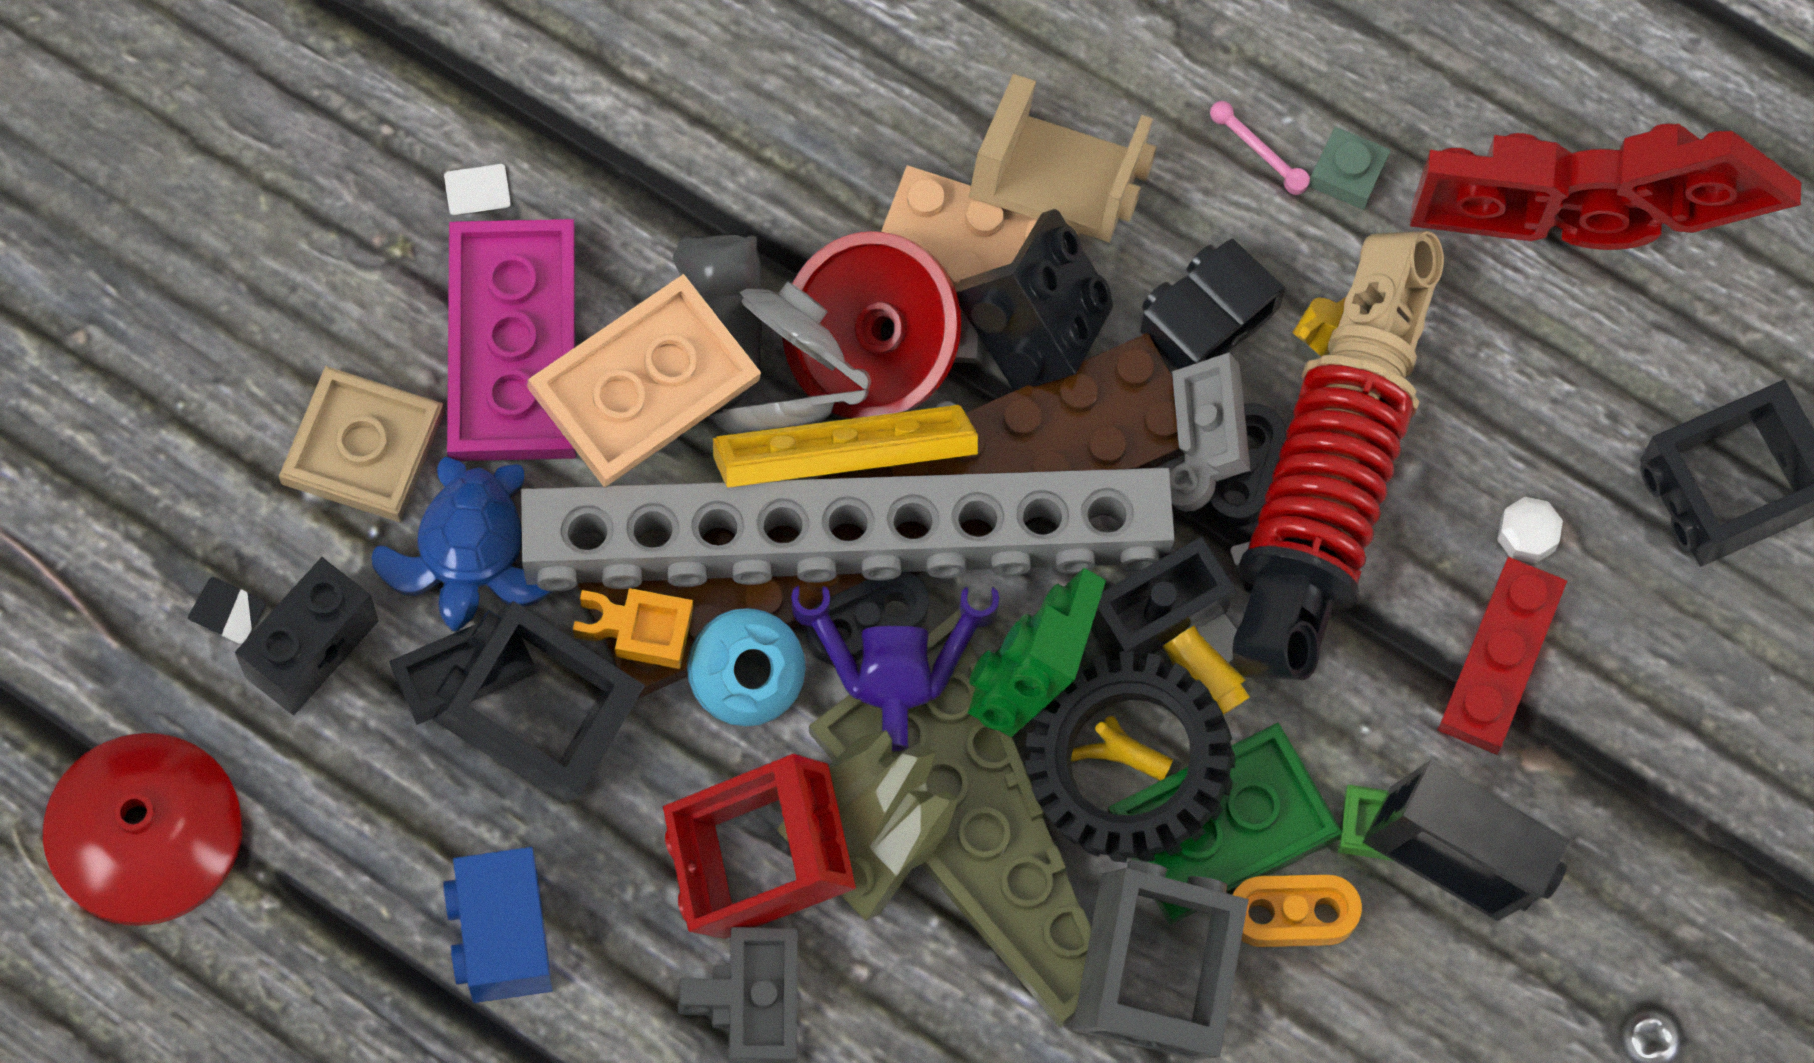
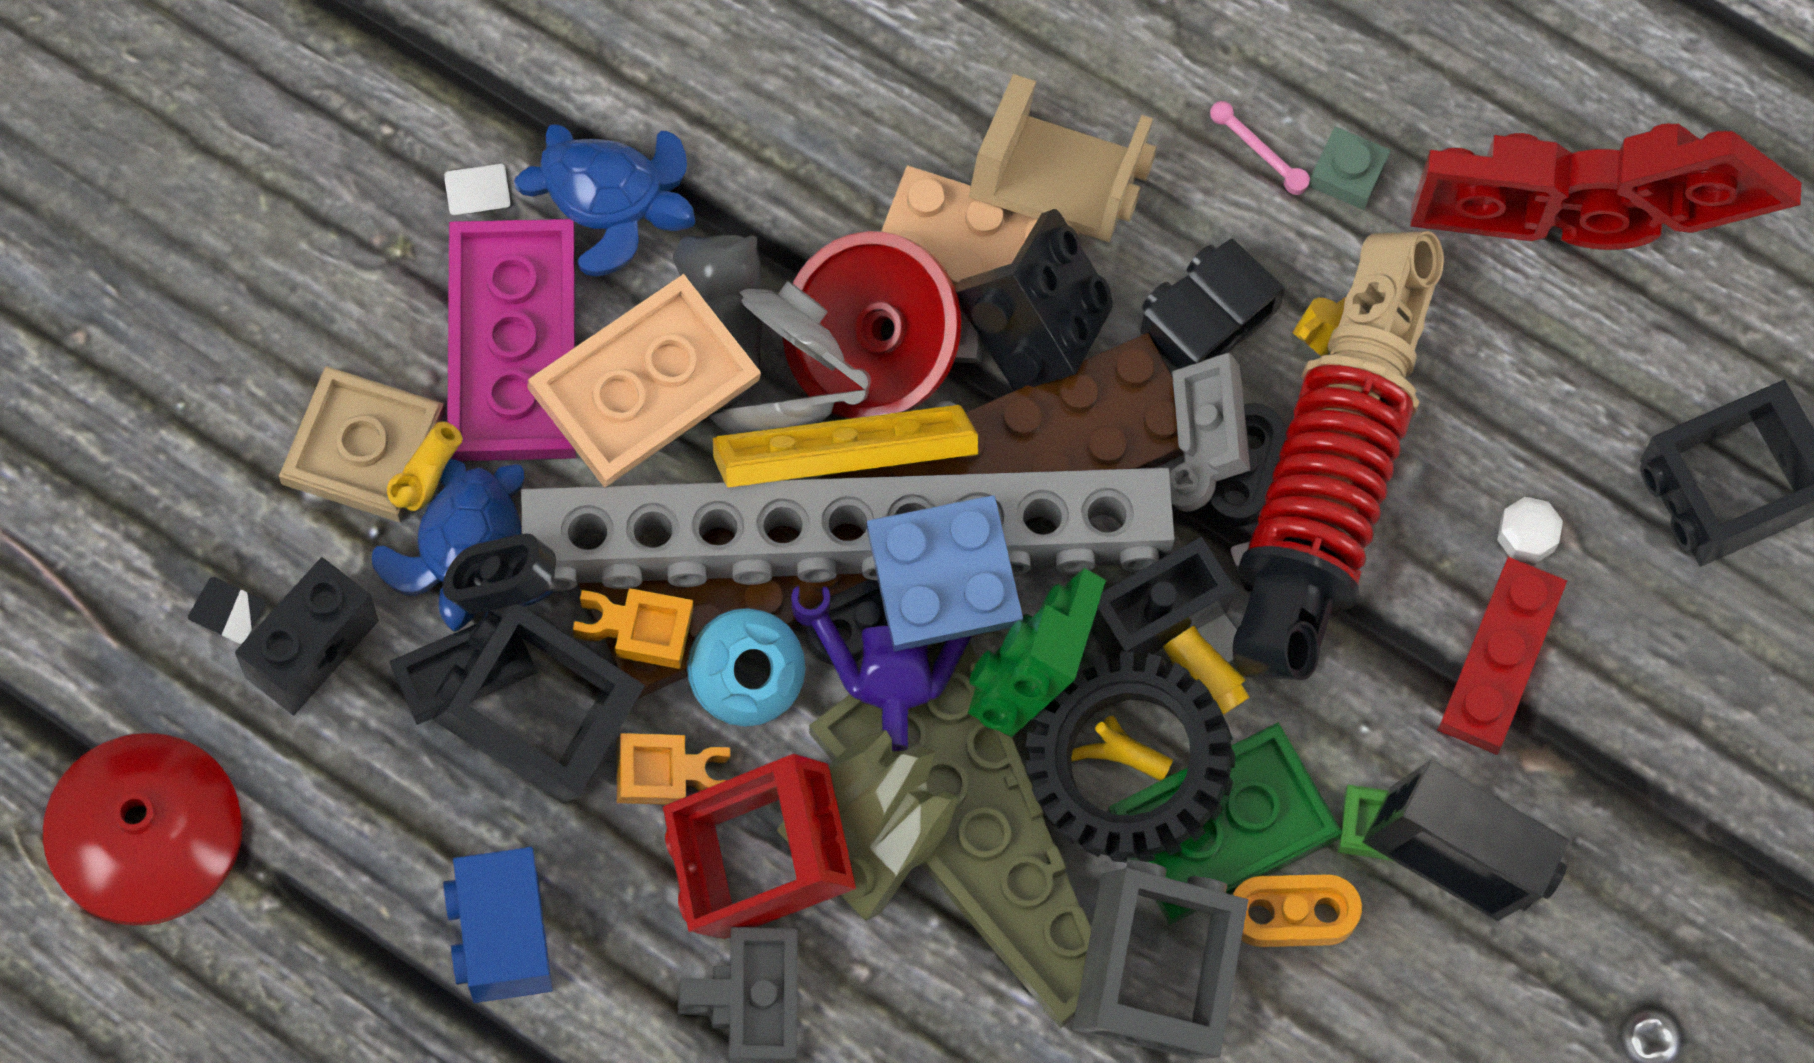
none -> yellow arm [387,421,463,511]
none -> black plate [443,533,556,614]
none -> blue animal [514,124,695,277]
none -> light orange plate [616,733,730,805]
none -> medium blue plate [866,495,1023,652]

